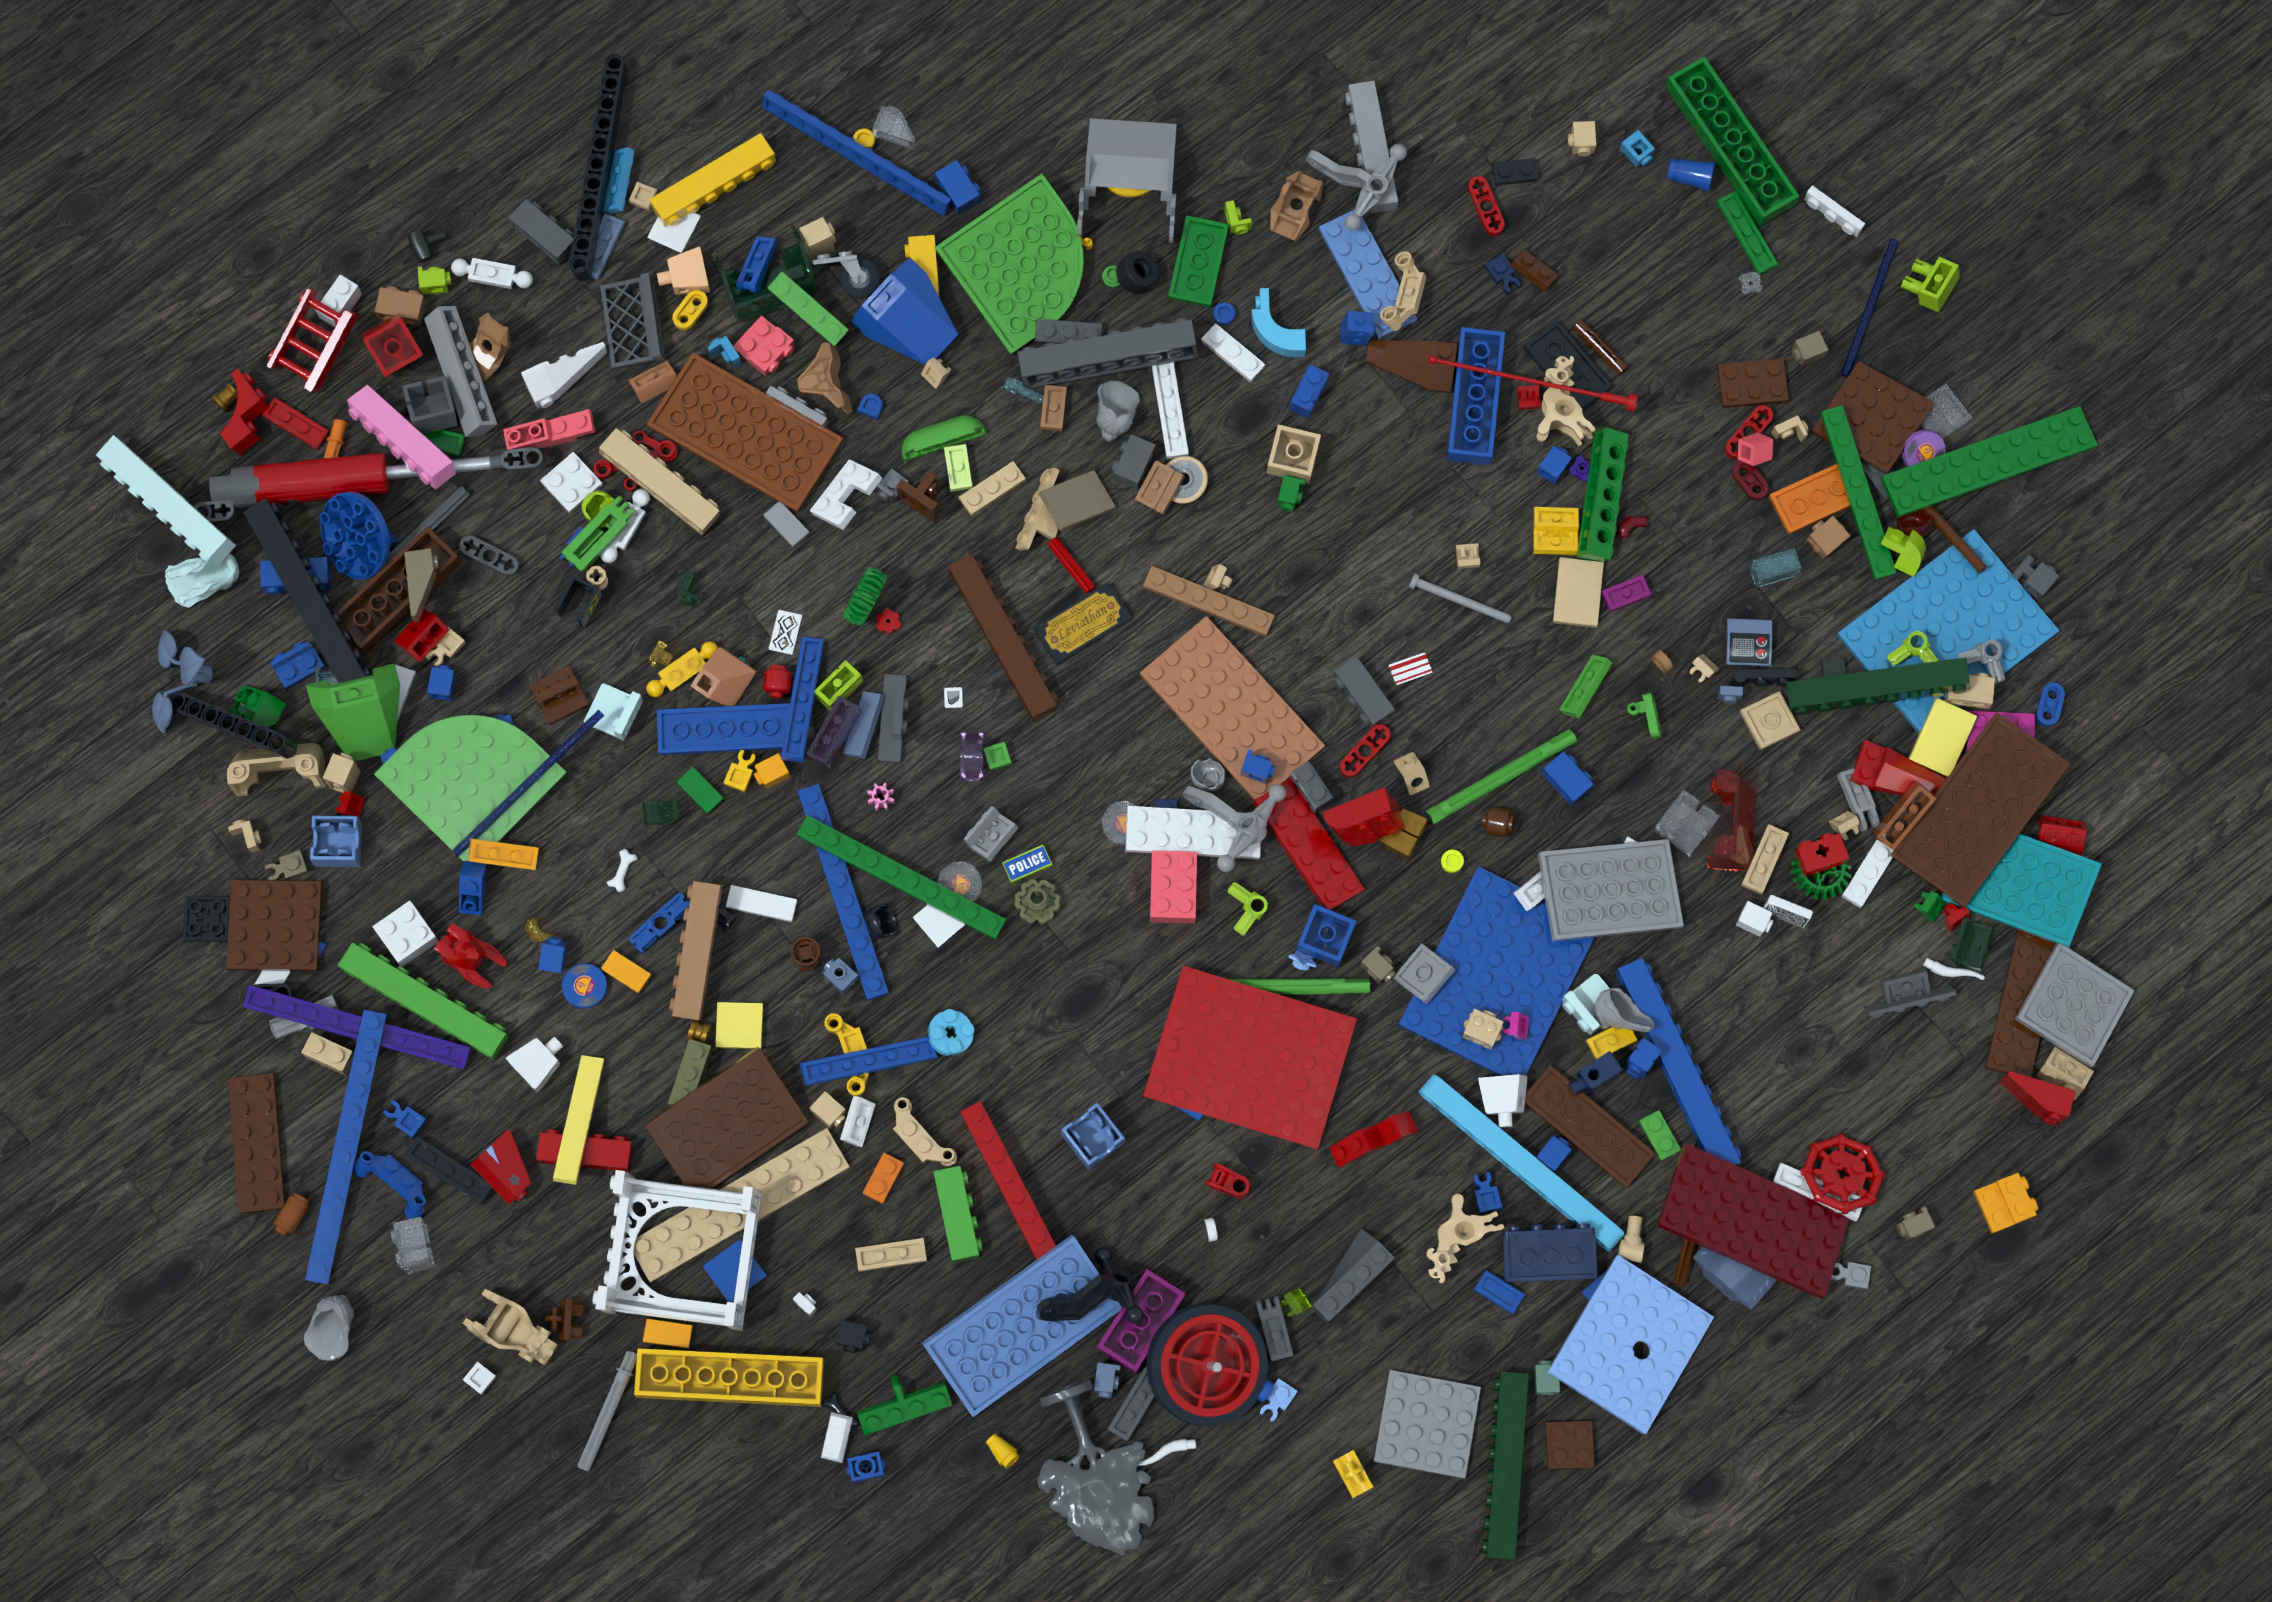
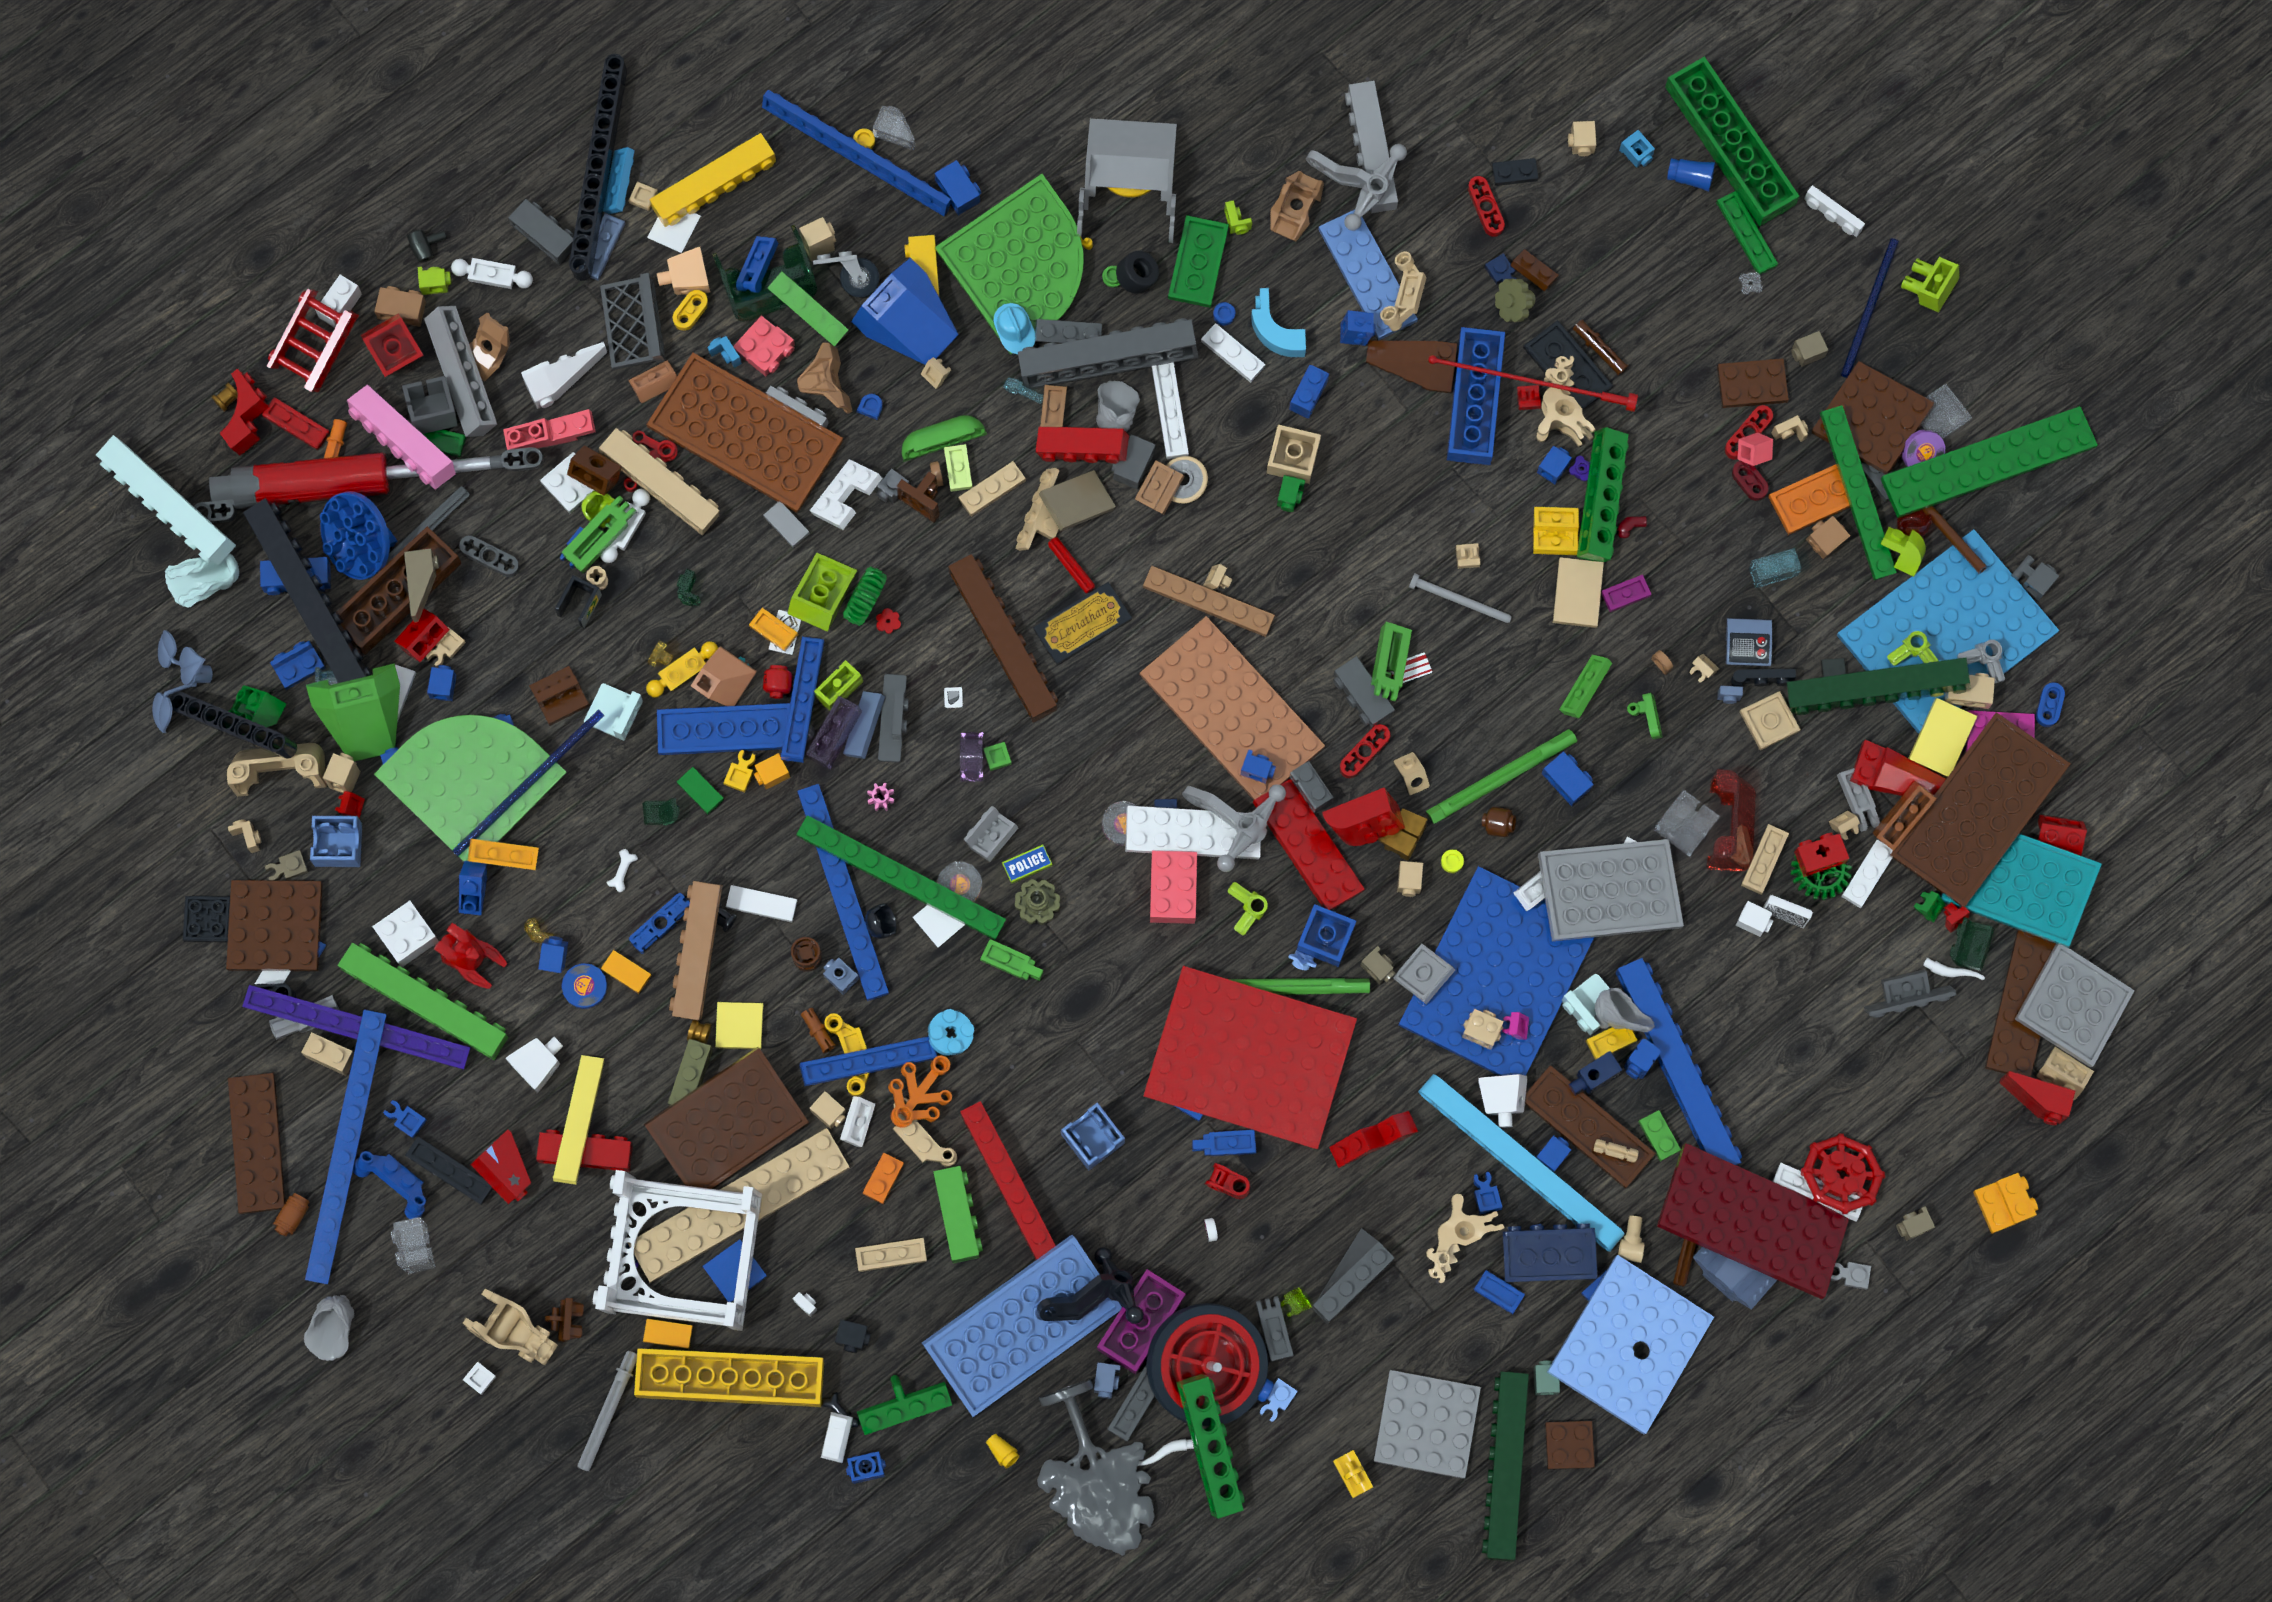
light grey hair [1191,758,1225,792] -> none
none -> reddish brown brick [567,445,622,496]
none -> light orange tile [749,607,798,652]
none -> lime slope [787,553,857,632]
none -> dark orange pin [801,1008,836,1053]
none -> orange plant [888,1055,952,1128]
none -> medium nougat tile [930,461,943,487]
none -> bright green hinge [980,939,1044,981]
none -> medium azure piece [993,303,1035,354]
none -> red brick [1036,427,1129,464]
none -> green brick [1176,1374,1245,1519]
none -> blue hinge [1192,1130,1256,1156]
none -> bright green hinge [1371,622,1412,701]
none -> tan brick [1397,861,1423,897]
none -> olive plant [1495,278,1535,322]
none -> tan axle [1594,1139,1639,1162]

